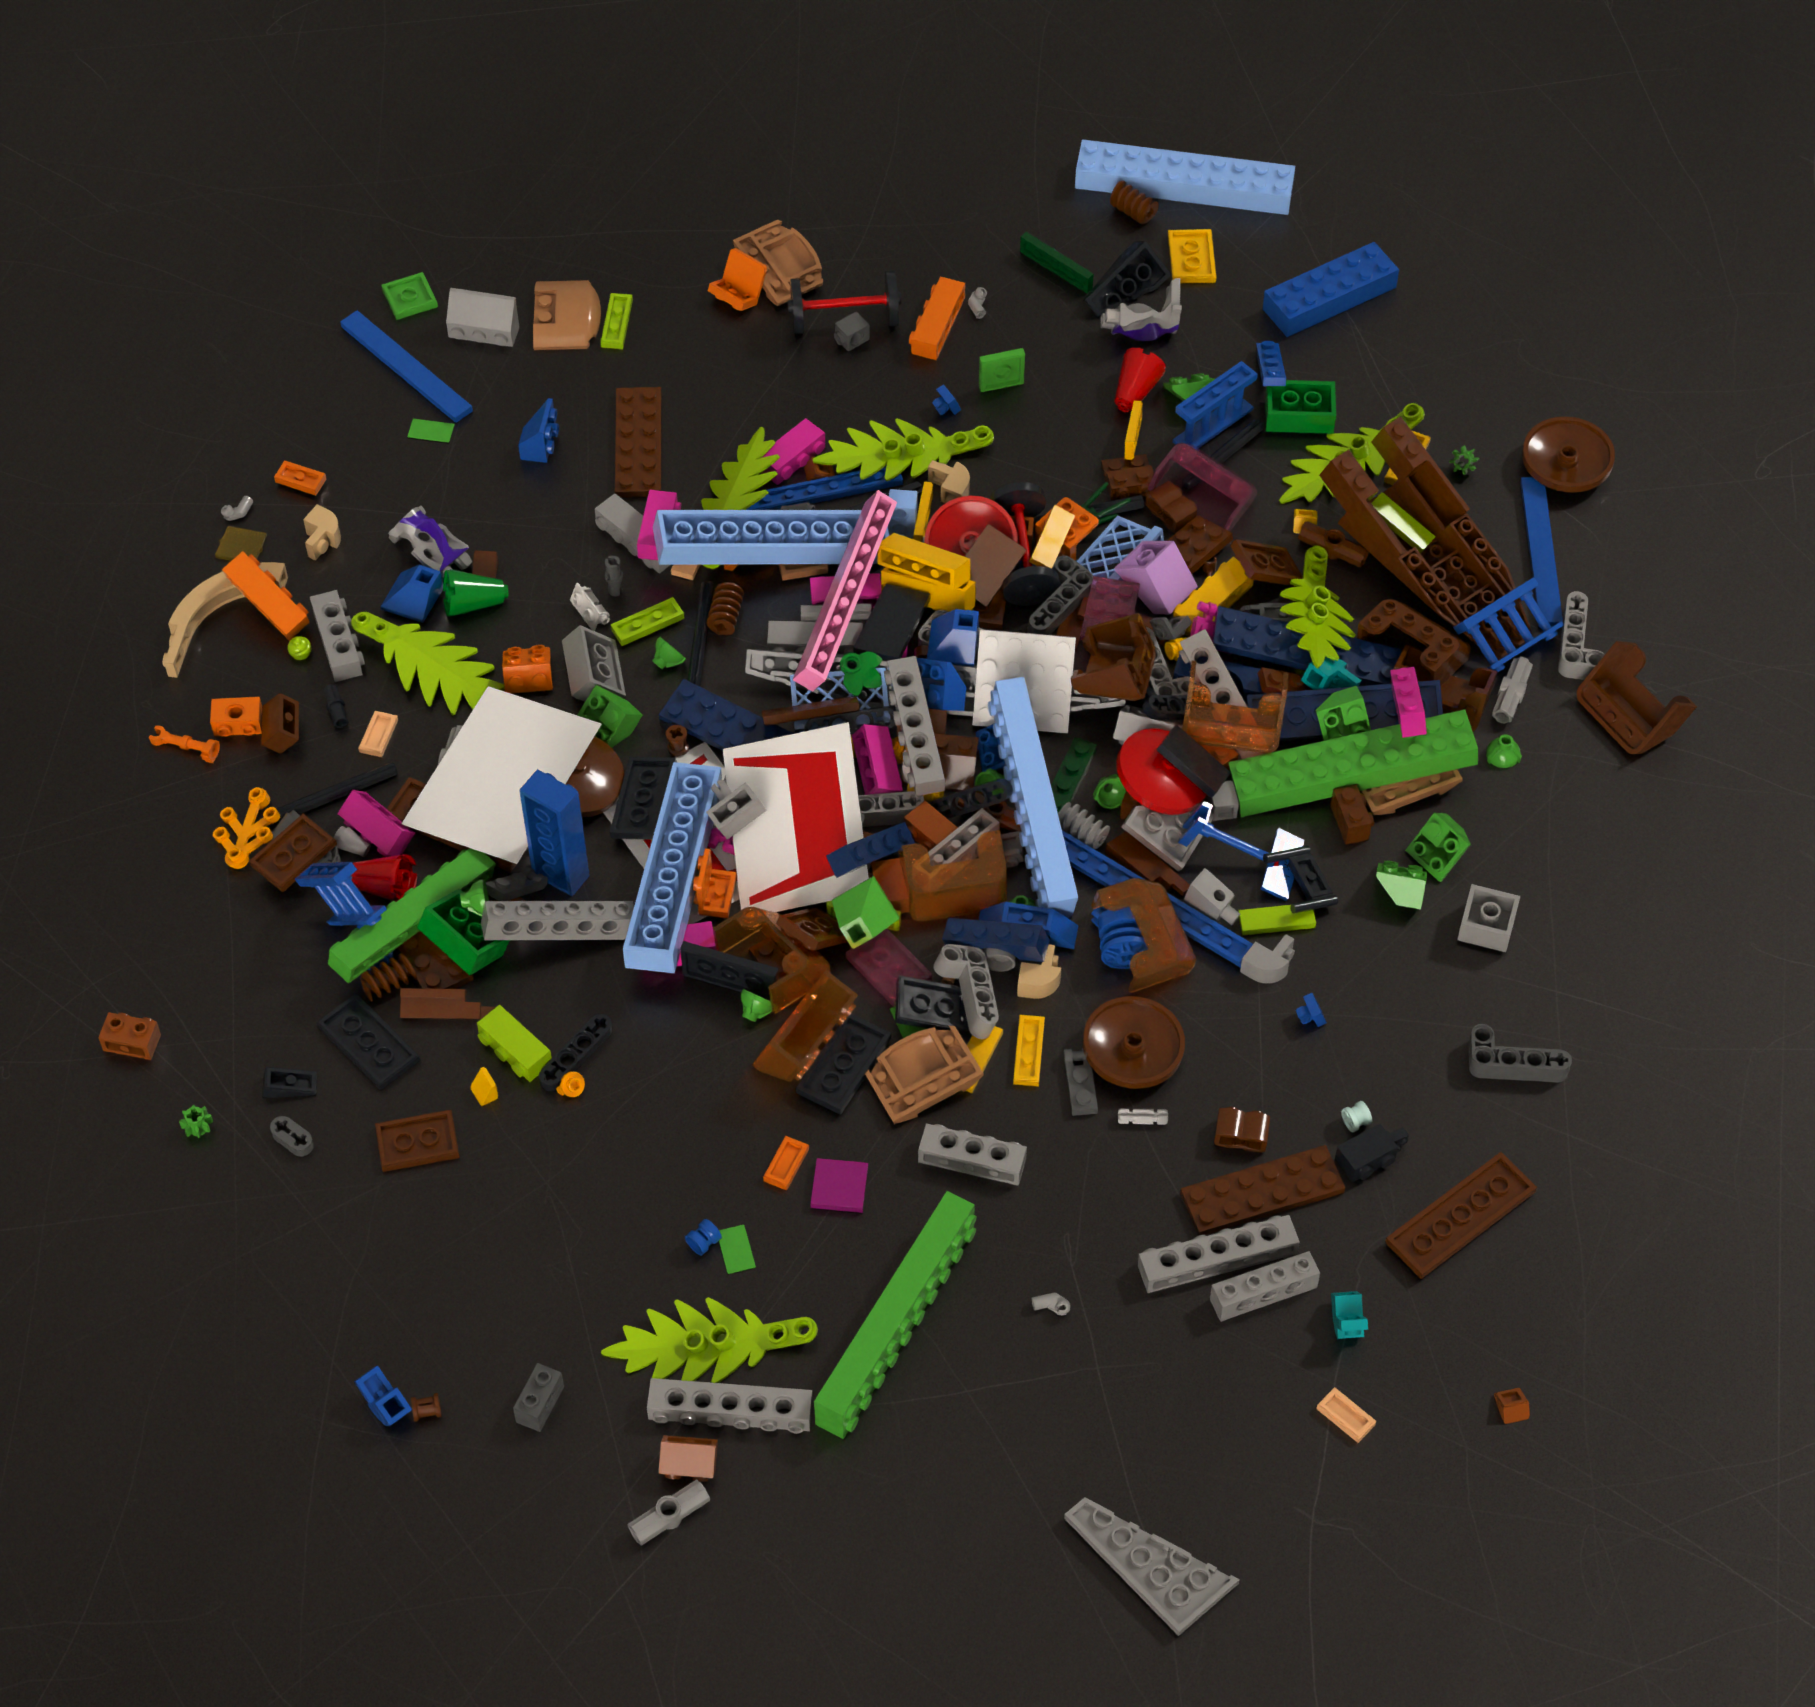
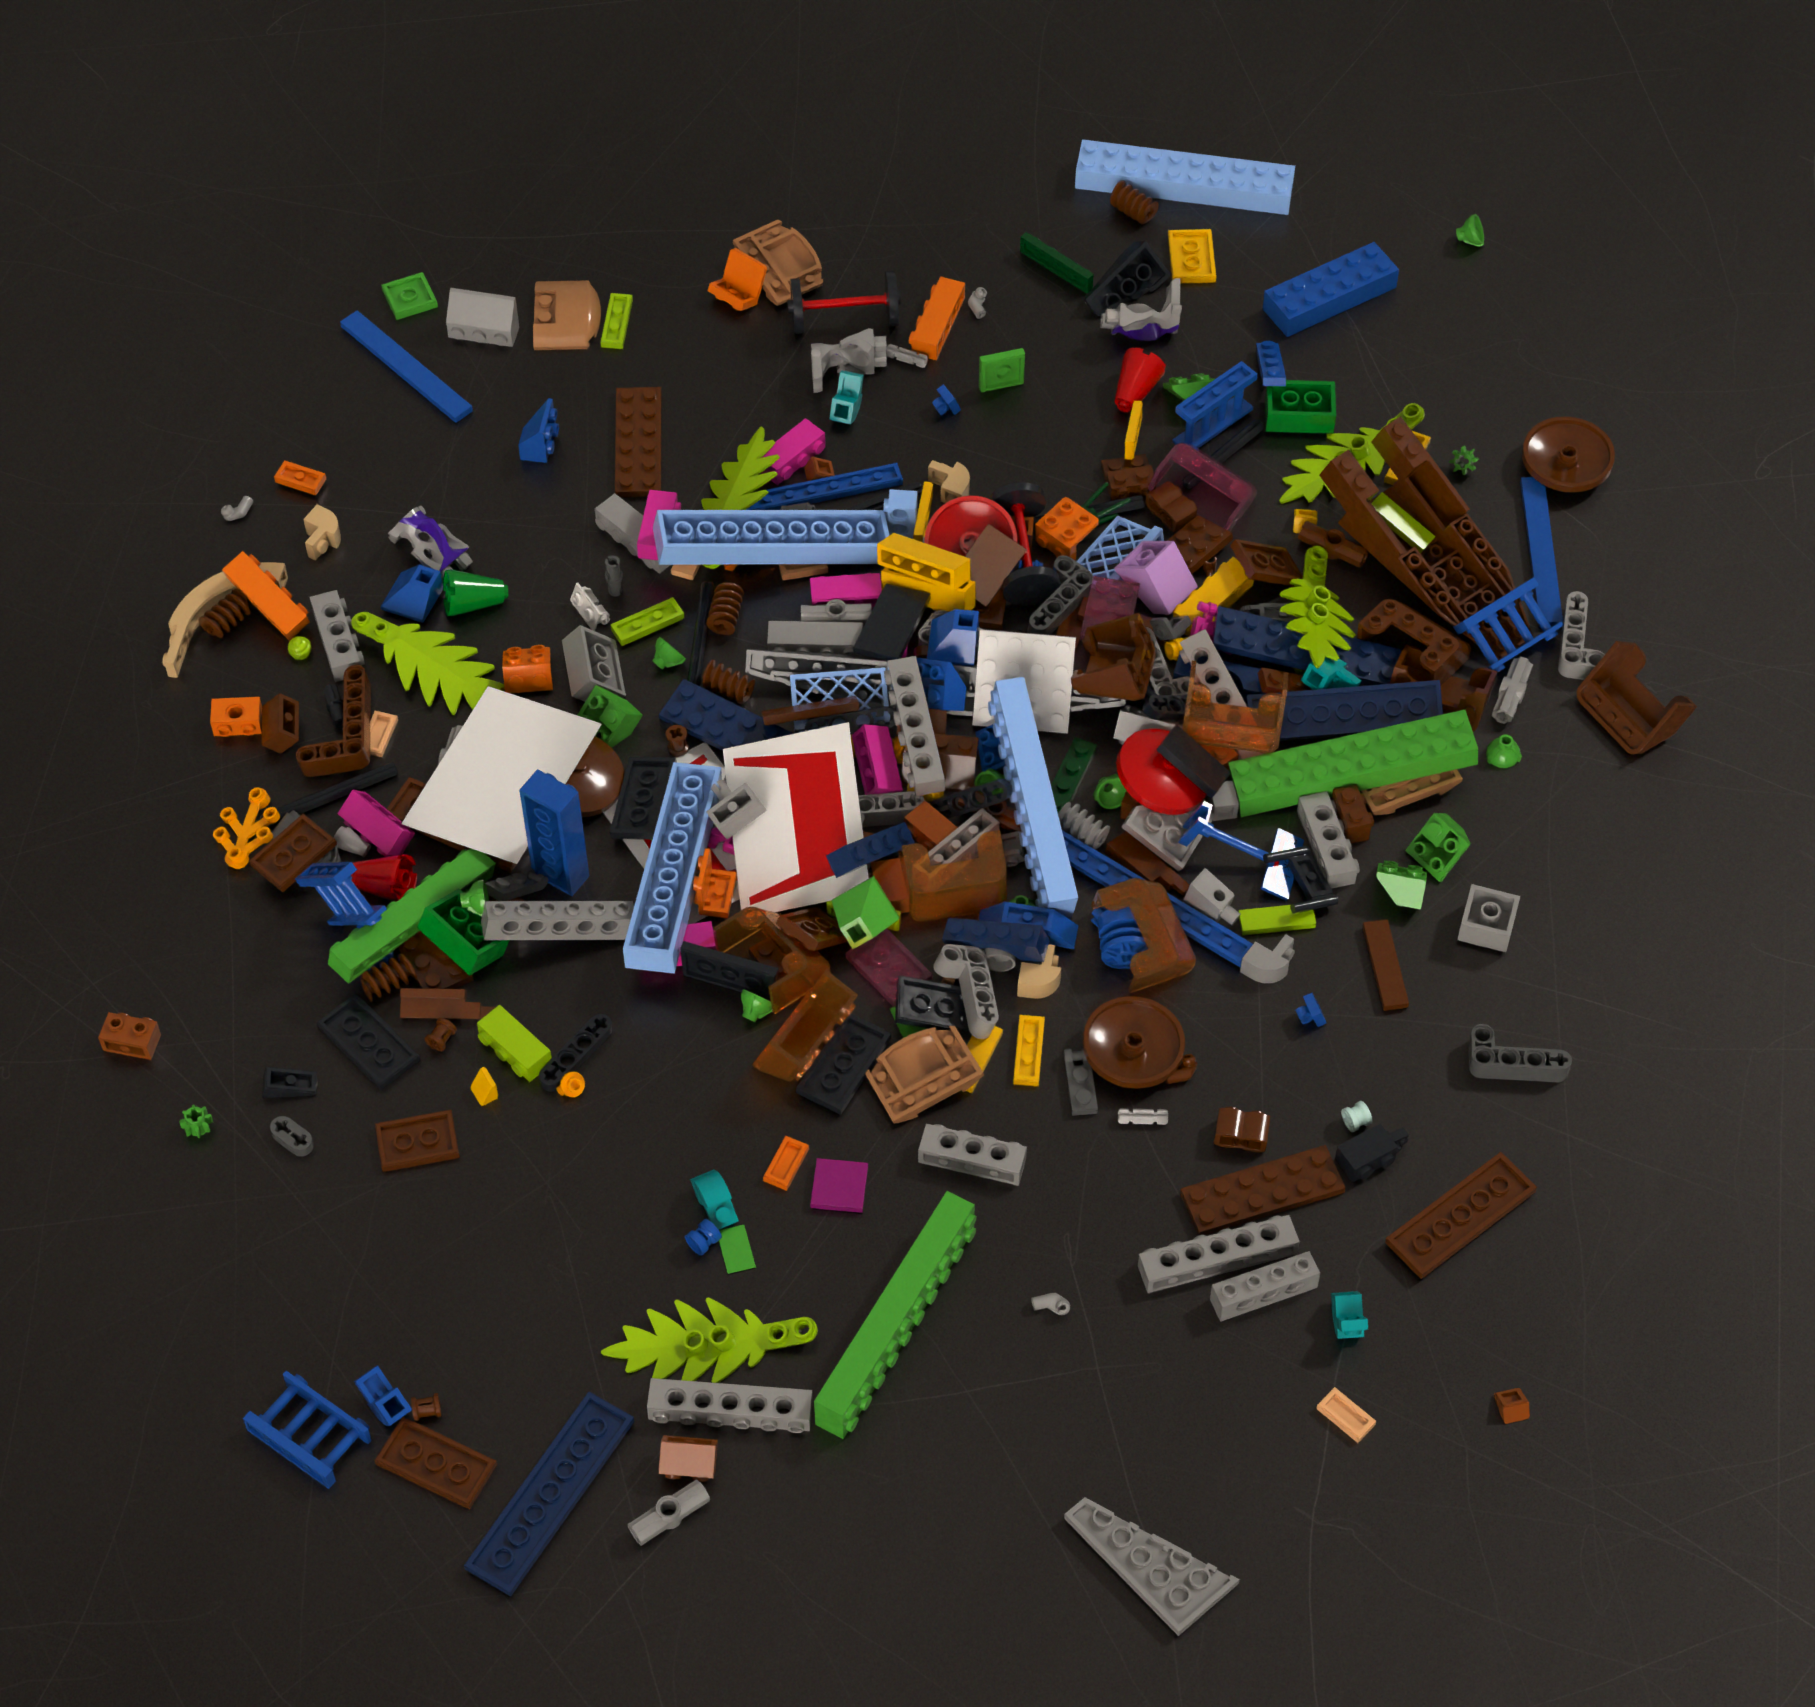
orange piece [149,725,220,763] -> none
clear yellow piece [216,526,267,561] -> none
bright green sticker [407,419,455,443] -> none
reddish brown slope [472,550,498,579] -> none
dark grey brick [513,1363,564,1432] -> none
bright pink brick [793,490,897,692] -> none
lime plant [813,418,994,481] -> none
dark grey brick [834,311,870,351] -> none
green plate [840,651,882,697] -> none
yellow tile [1029,505,1075,569] -> none
bright green slope [1316,686,1371,741] -> none
dark pink brick [1390,667,1427,738] -> none
none -> reddish brown piece [198,589,251,638]
none -> blue fence [243,1371,372,1489]
none -> reddish brown beam [295,665,371,777]
none -> reddish brown tile [375,1416,497,1510]
none -> reddish brown bush [424,1018,457,1051]
none -> dark blue plate [464,1392,634,1596]
none -> teal brick [690,1169,739,1230]
none -> reddish brown piece [702,659,755,705]
none -> light grey hips [811,328,887,393]
none -> teal brick [829,370,864,424]
none -> light grey axle [886,344,928,368]
none -> reddish brown arm [1166,1054,1197,1084]
none -> light grey brick [1297,791,1360,889]
none -> reddish brown tile [1363,919,1409,1011]
none -> bright green piece [1456,214,1484,247]

